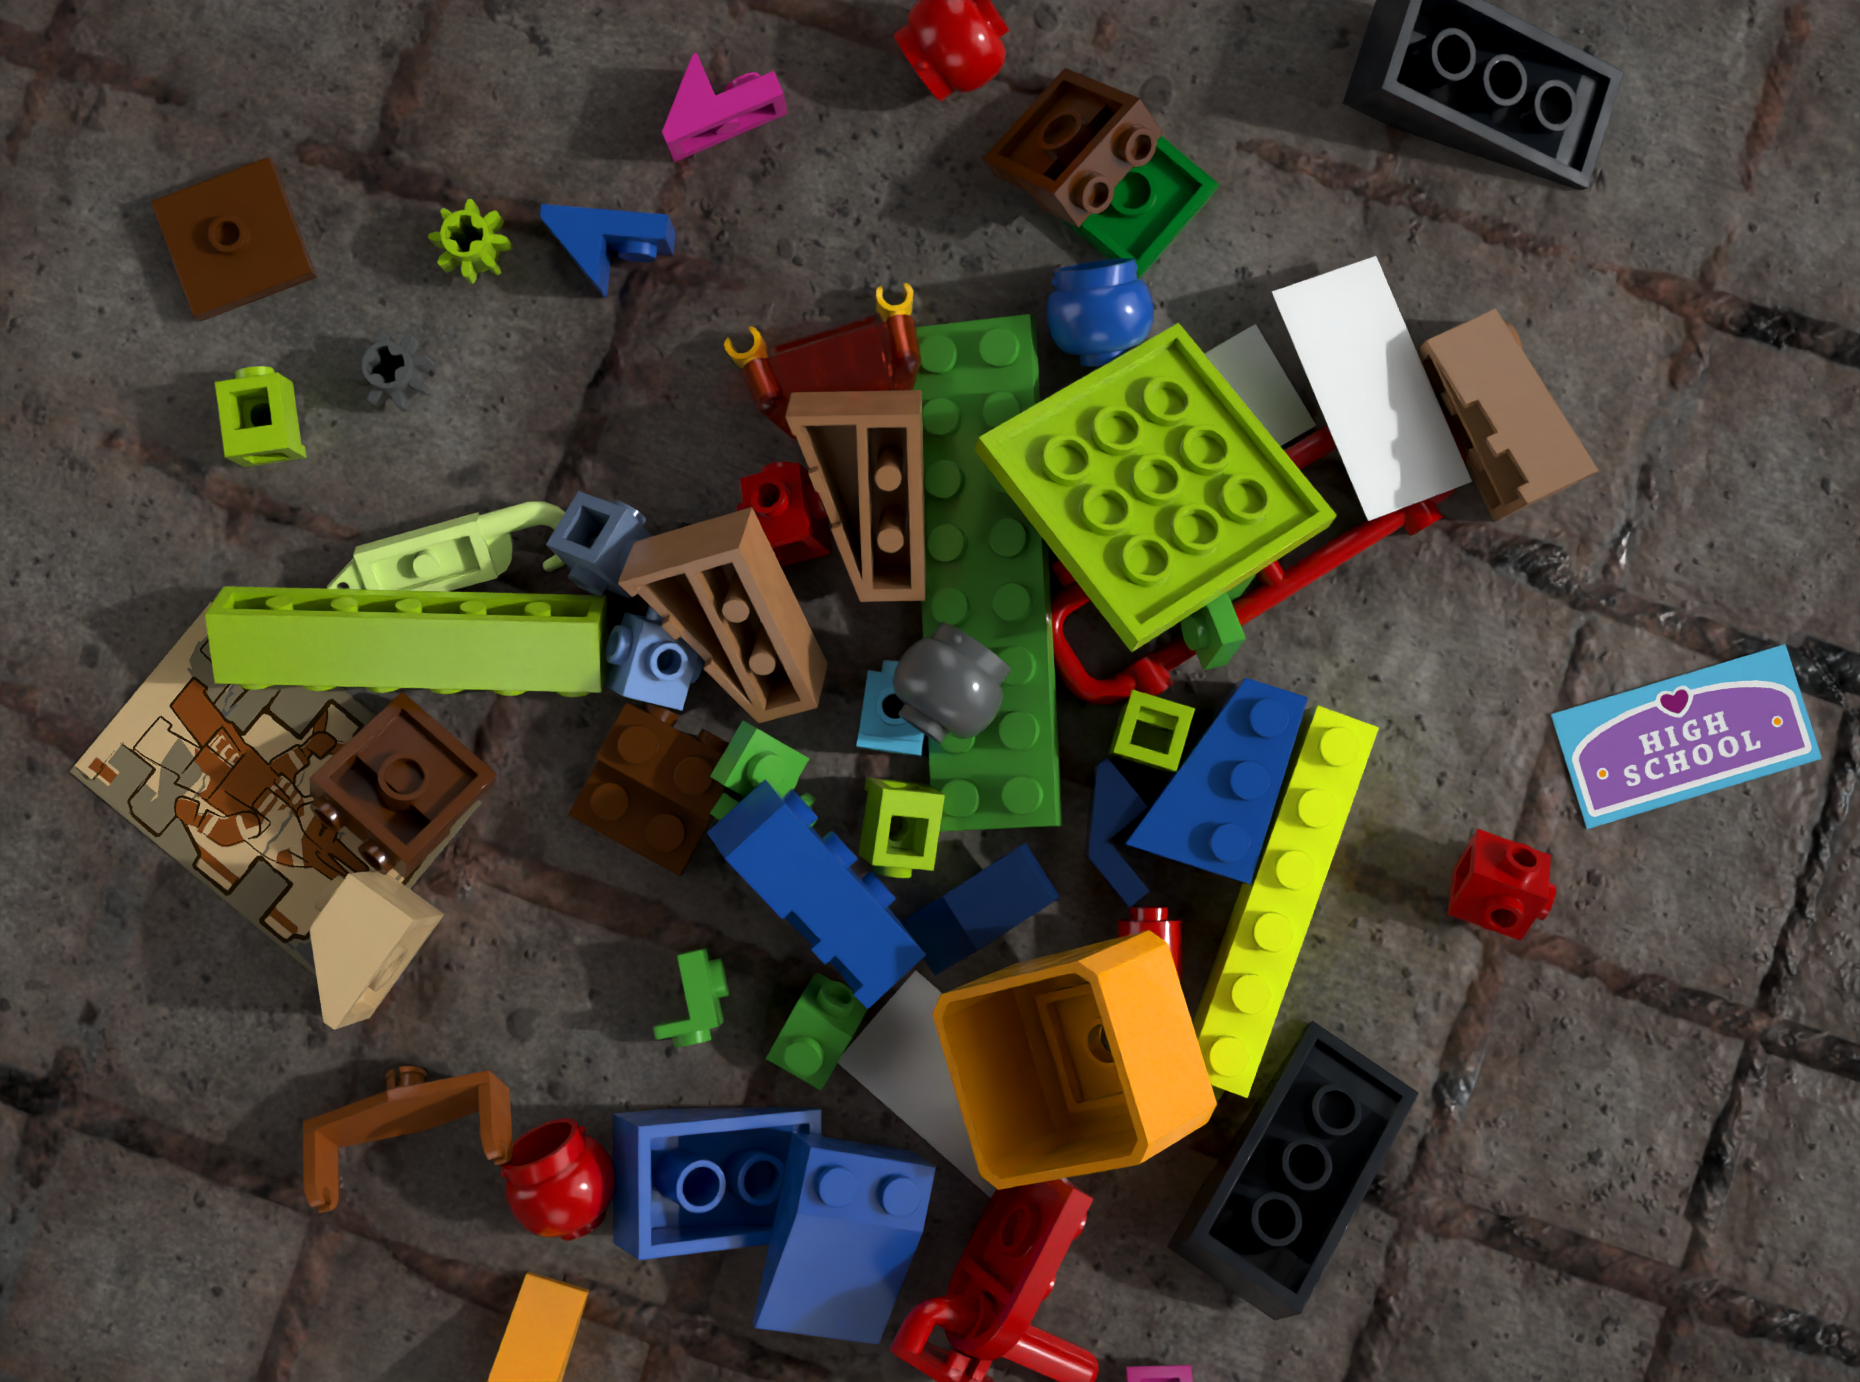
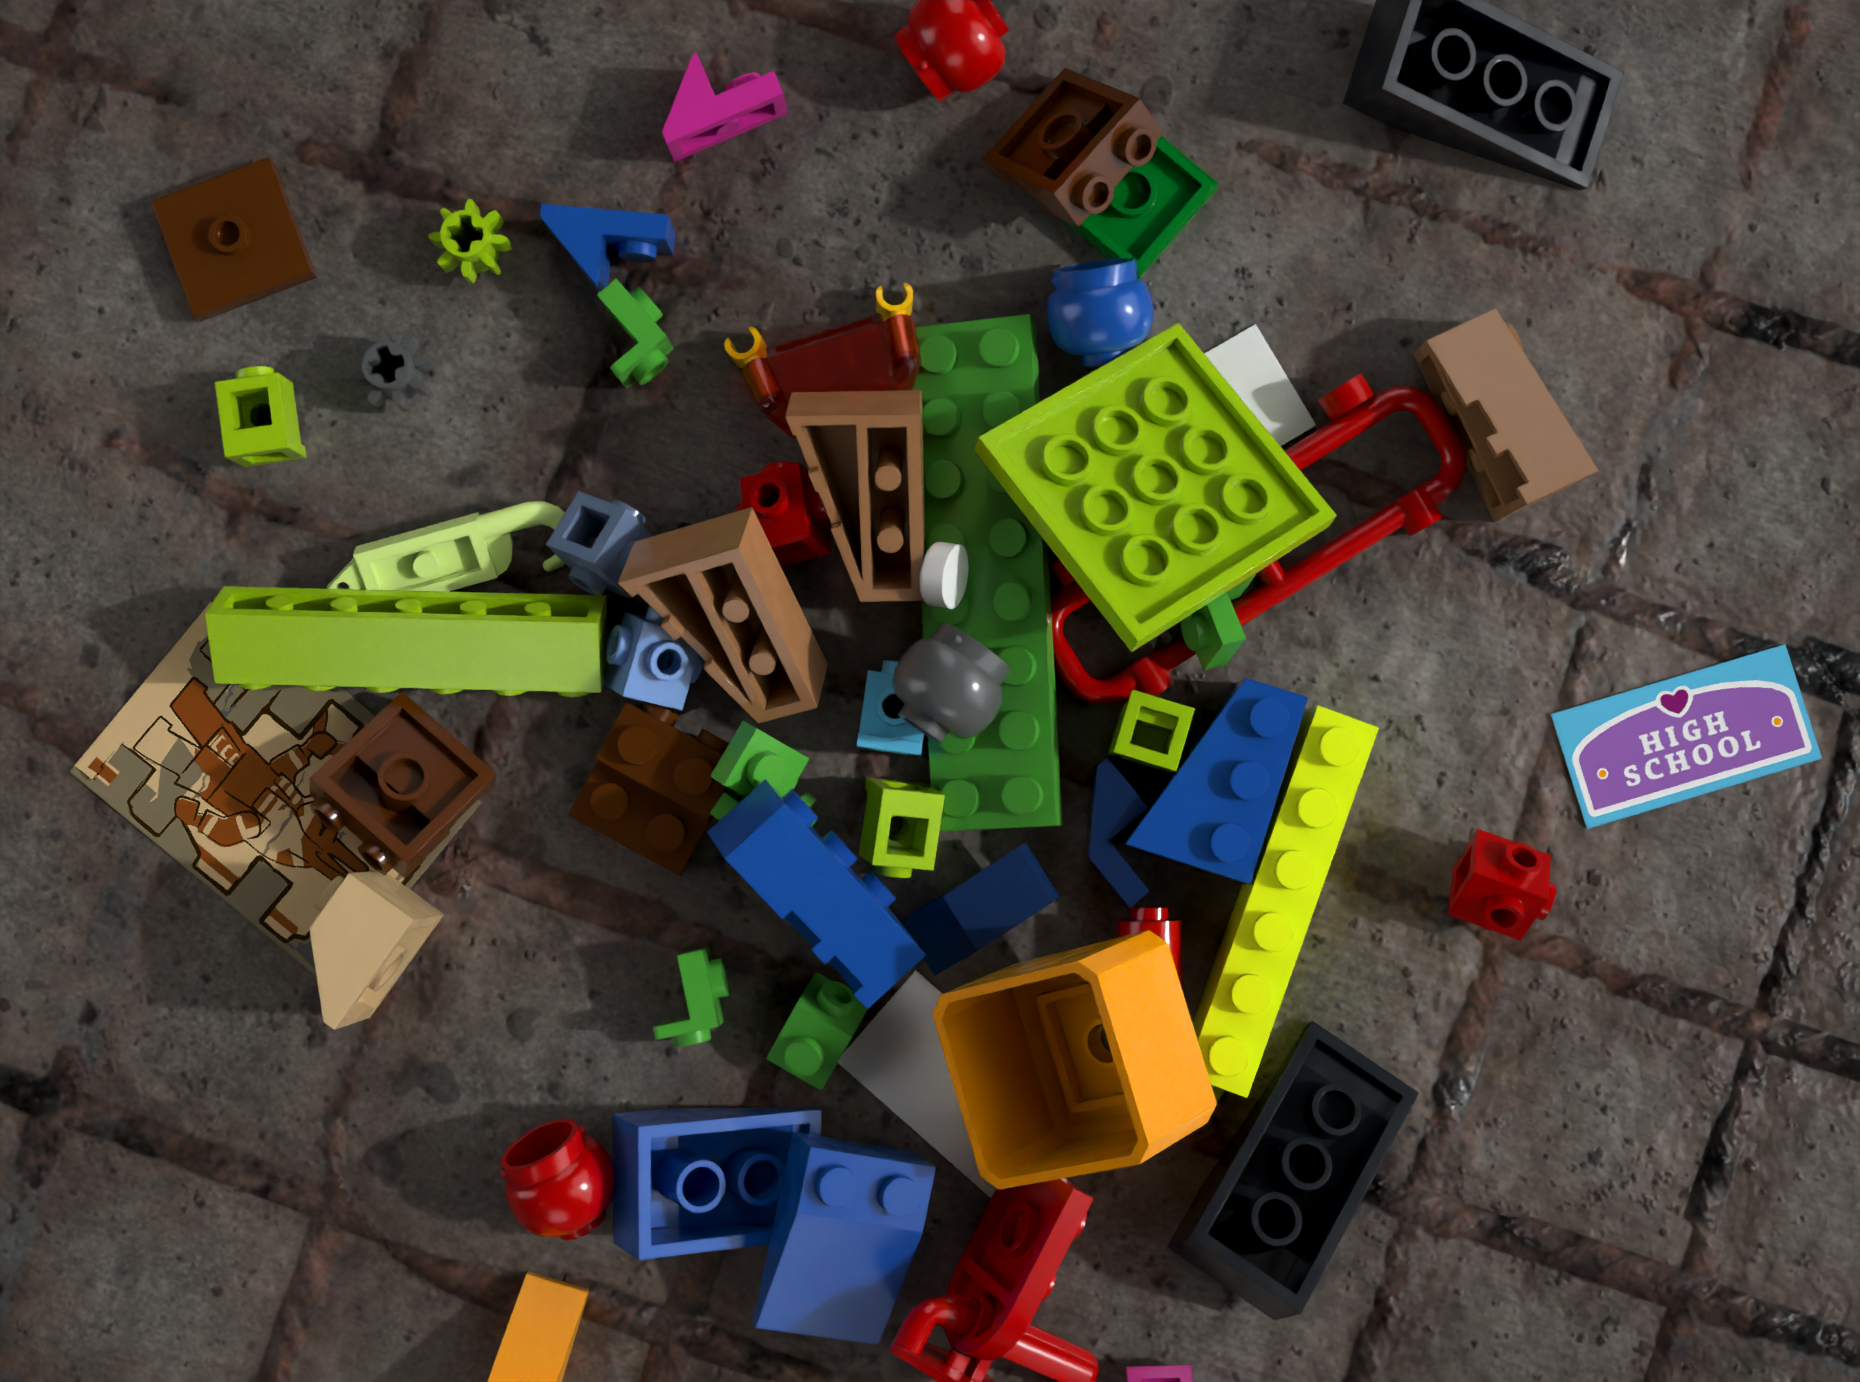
dark orange piece [303,1066,513,1213] -> none
white sticker [1272,256,1472,521] -> none
none -> bright green bracket [597,278,674,388]
none -> white tile [920,542,969,609]

